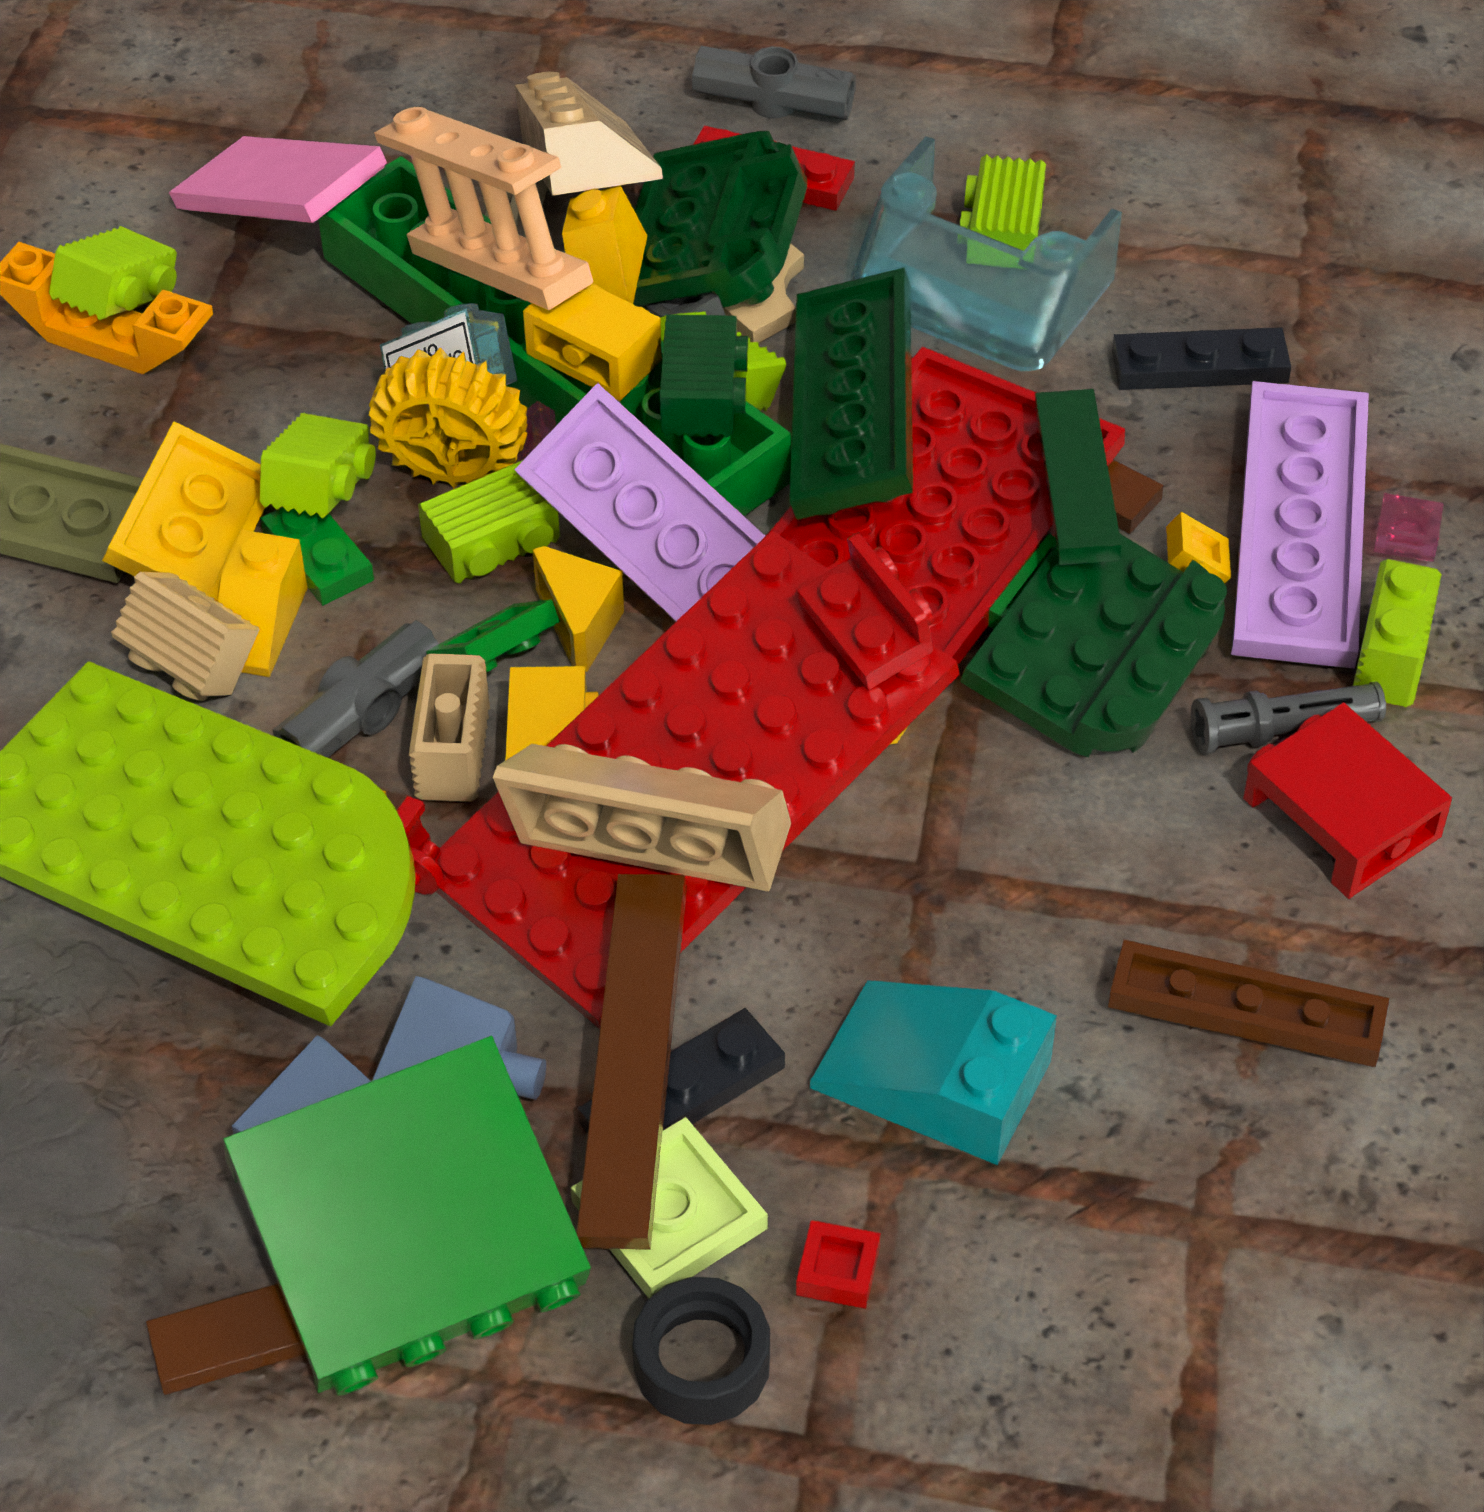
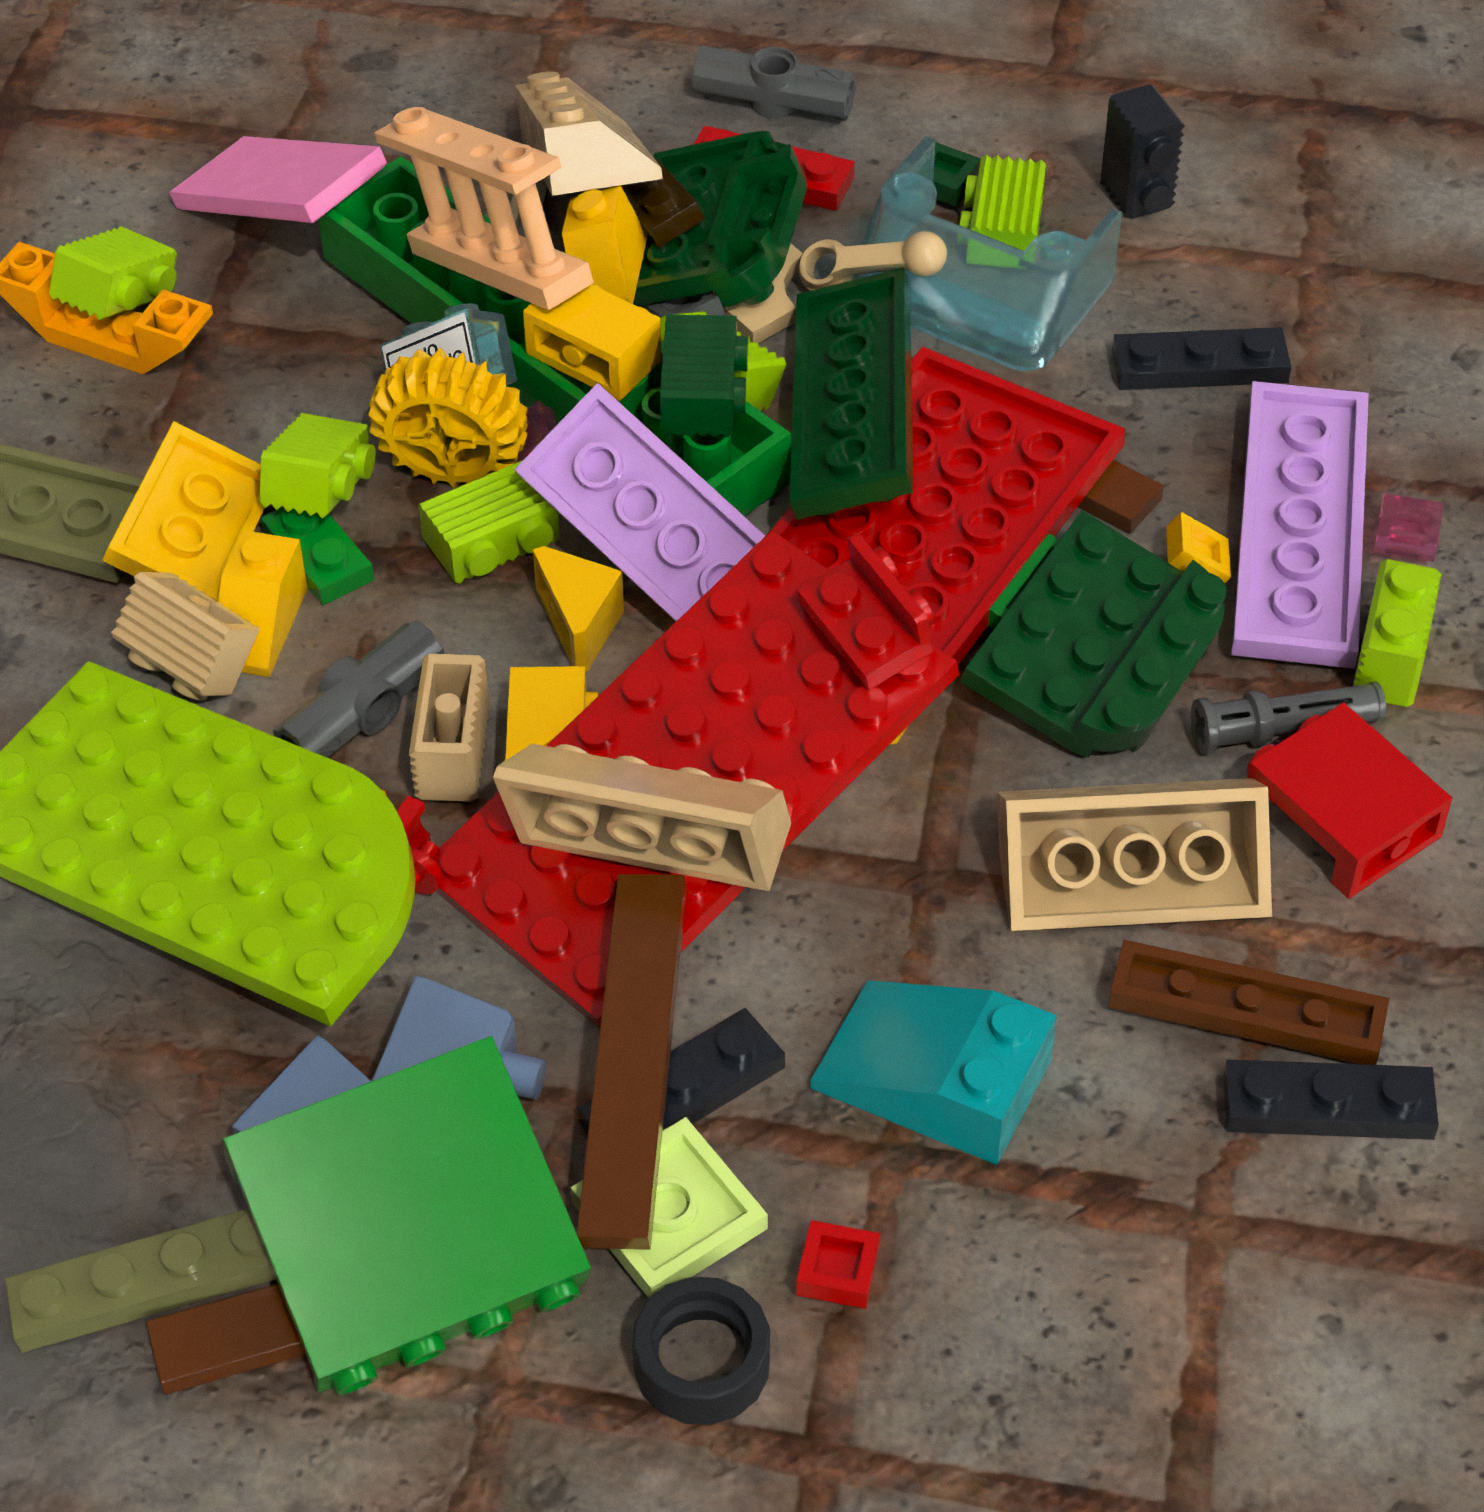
green plate [426,599,560,672] -> none
dark green tile [1035,389,1121,565] -> none
none -> olive plate [5,1208,276,1353]
none -> dark brown plate [612,158,705,248]
none -> tan piece [799,231,947,291]
none -> dark green plate [908,141,981,206]
none -> tan slope [997,778,1272,931]
none -> black brick [1100,84,1185,219]
none -> black plate [1223,1059,1439,1140]

